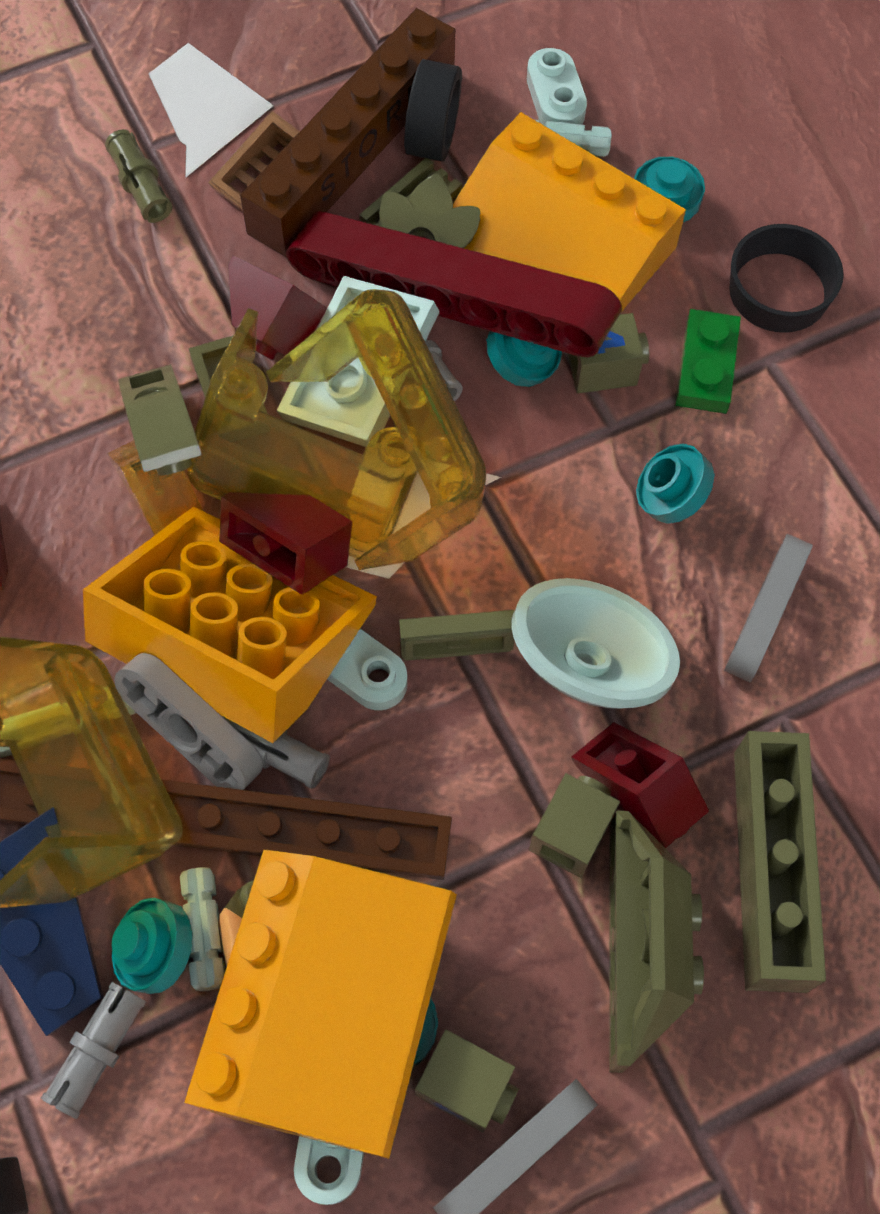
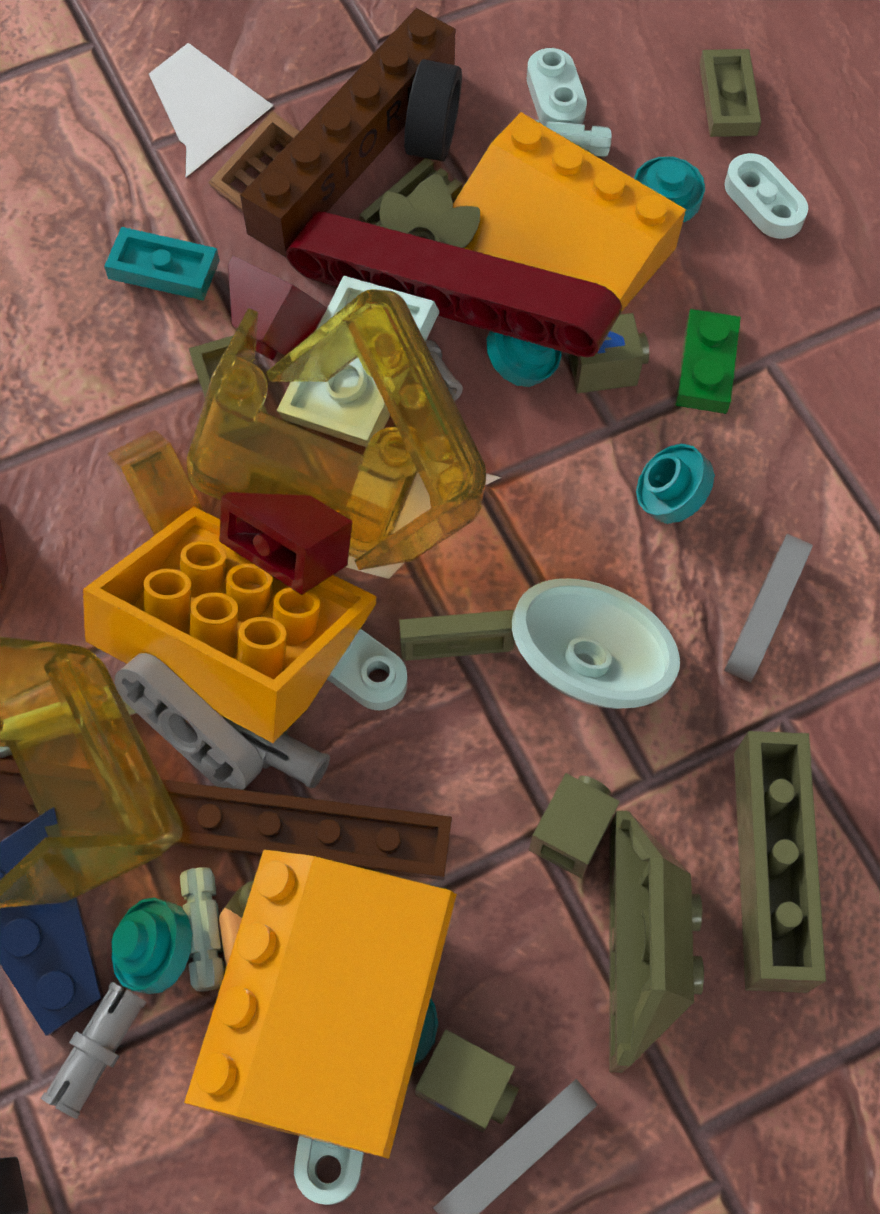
olive pin [105,129,173,223] -> none
olive slope [118,364,202,475] -> none
dark red slope [571,722,709,848] -> none
black tyre [729,224,844,332] -> none
none -> teal plate [104,227,220,301]
none -> olive plate [700,49,761,137]
none -> light aqua plate [724,153,808,239]

